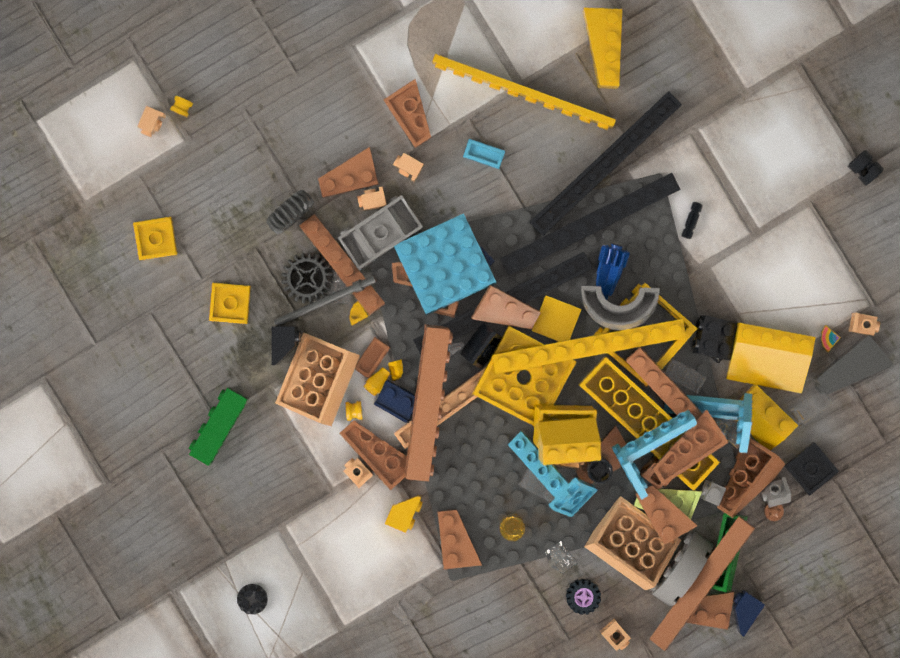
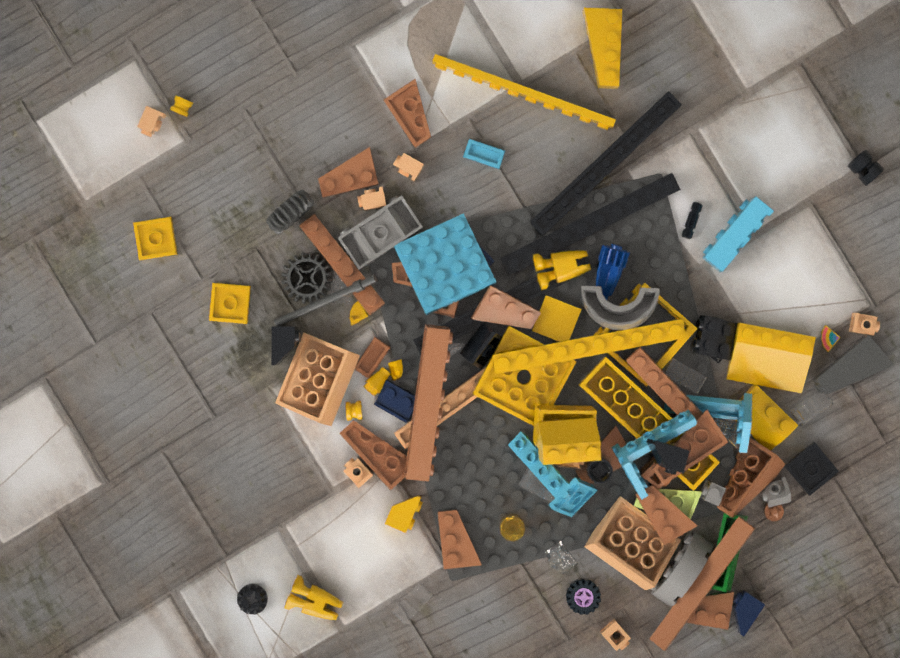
green brick [188,388,249,466] -> none
none -> yellow piece [284,574,344,620]
none -> yellow piece [533,250,591,290]
none -> black slope [647,439,690,475]
none -> medium azure wedge [703,196,774,272]

